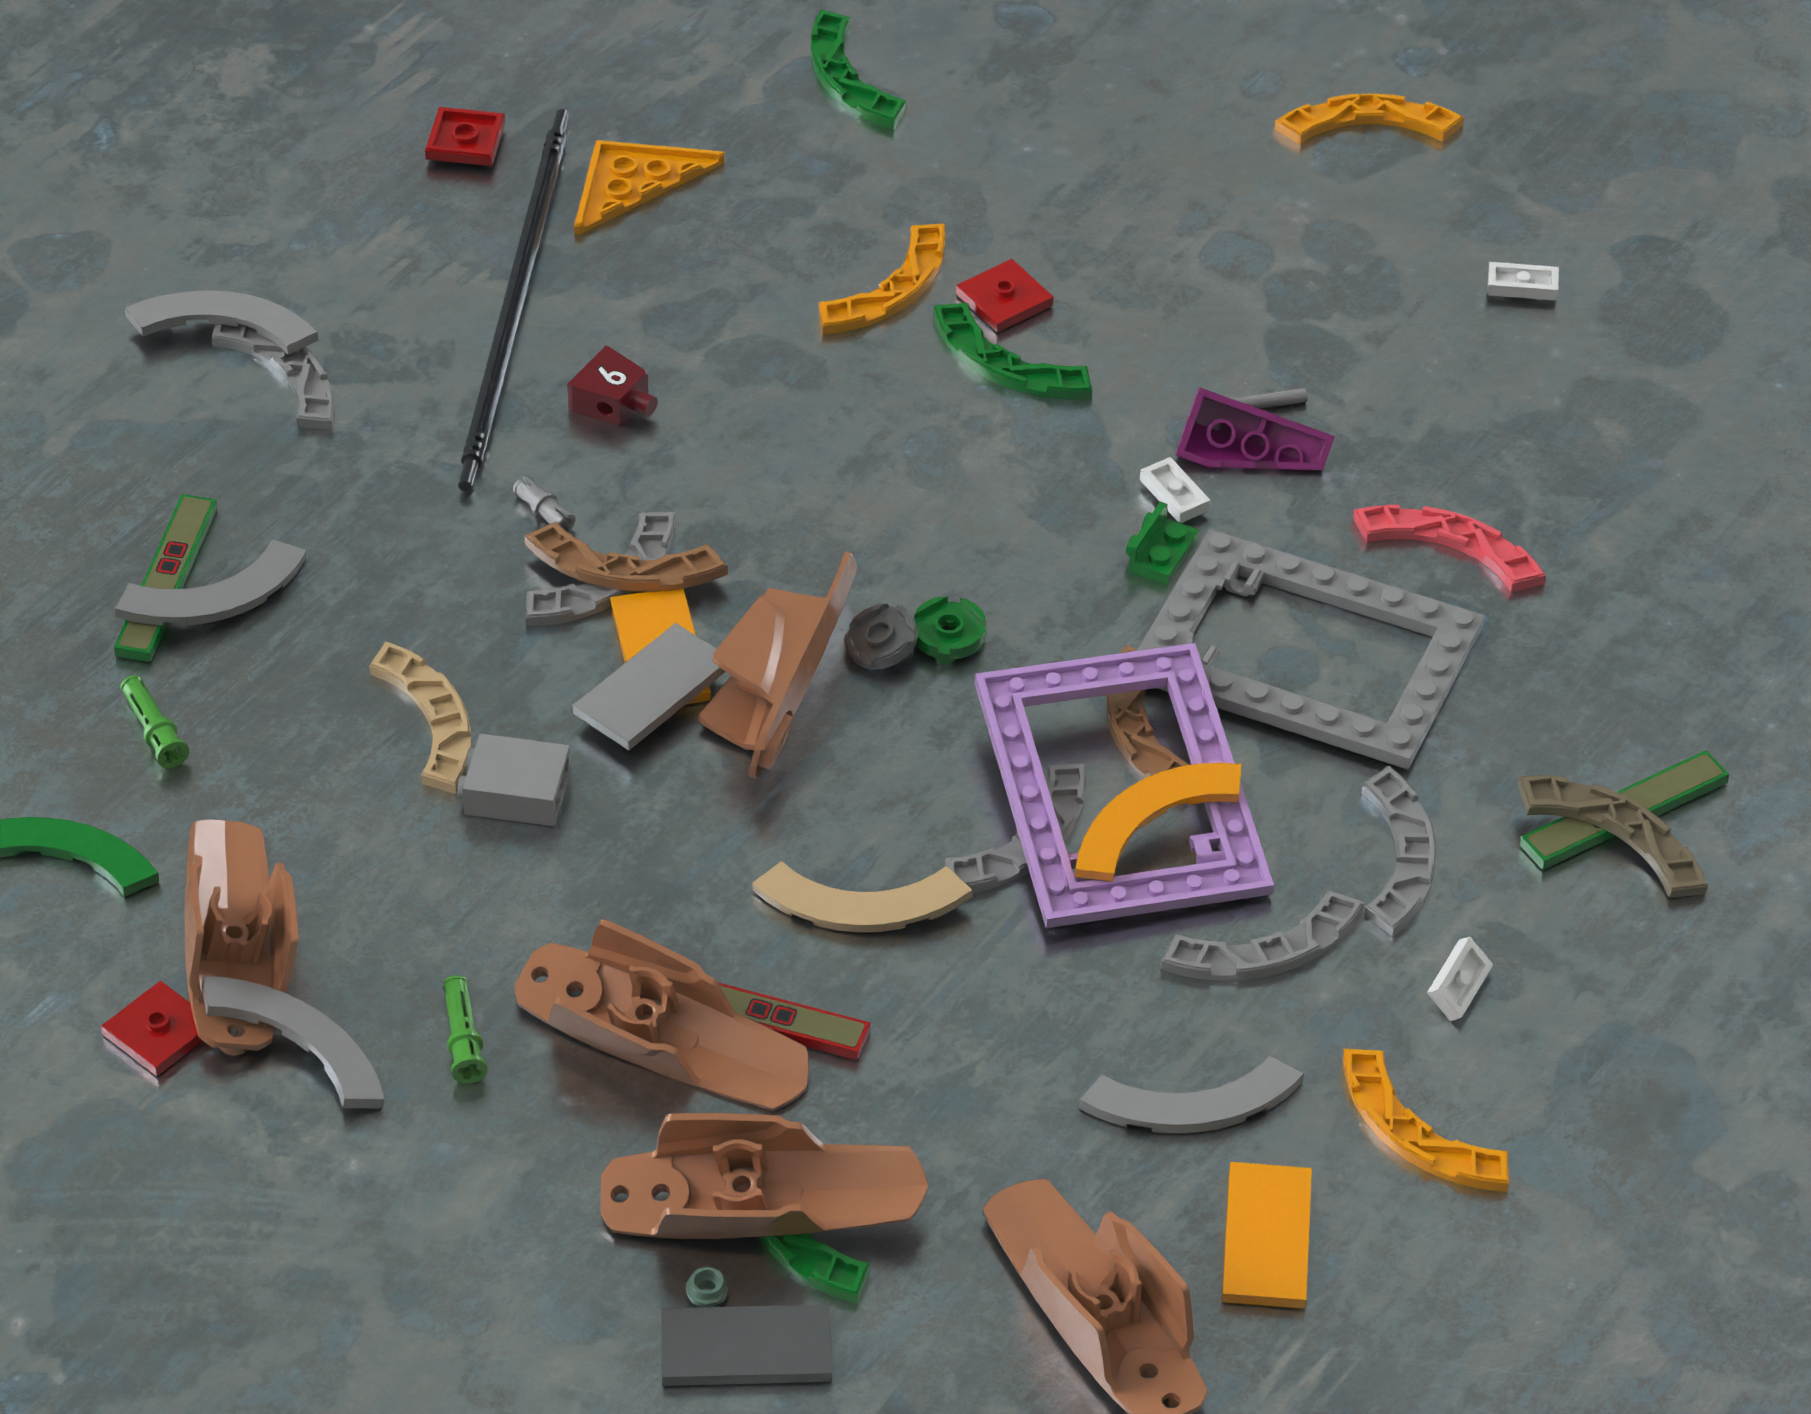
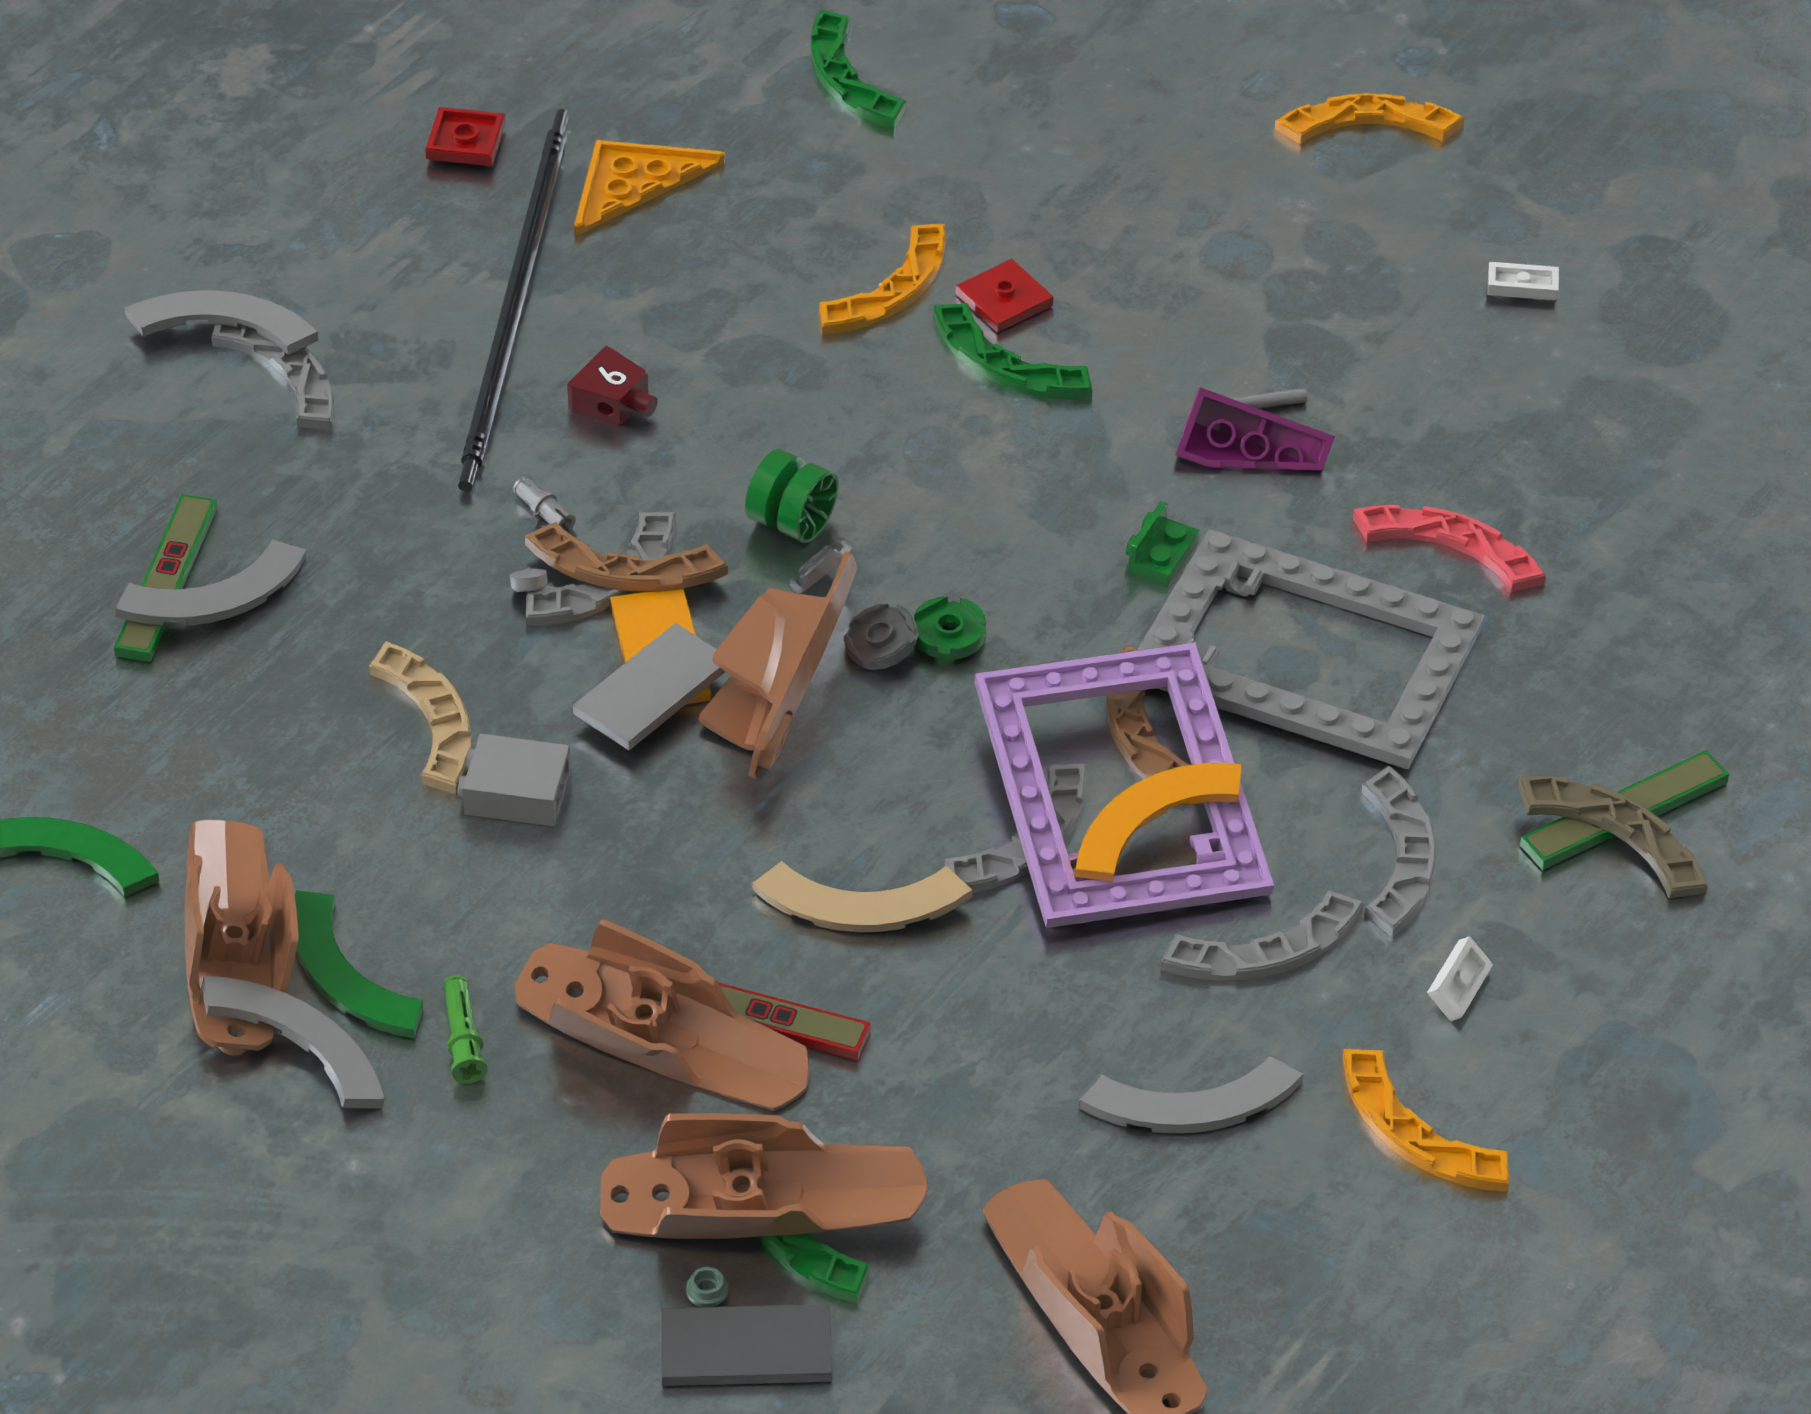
red plate [101,980,203,1076] -> none
bright green pin [120,675,189,769] -> none
white plate [1140,457,1211,523] -> none
light orange tile [1222,1162,1312,1309] -> none
none -> green tile [295,890,424,1039]
none -> light grey tile [510,569,548,592]
none -> green wheel [745,449,839,543]
none -> flat silver tile [788,537,852,594]

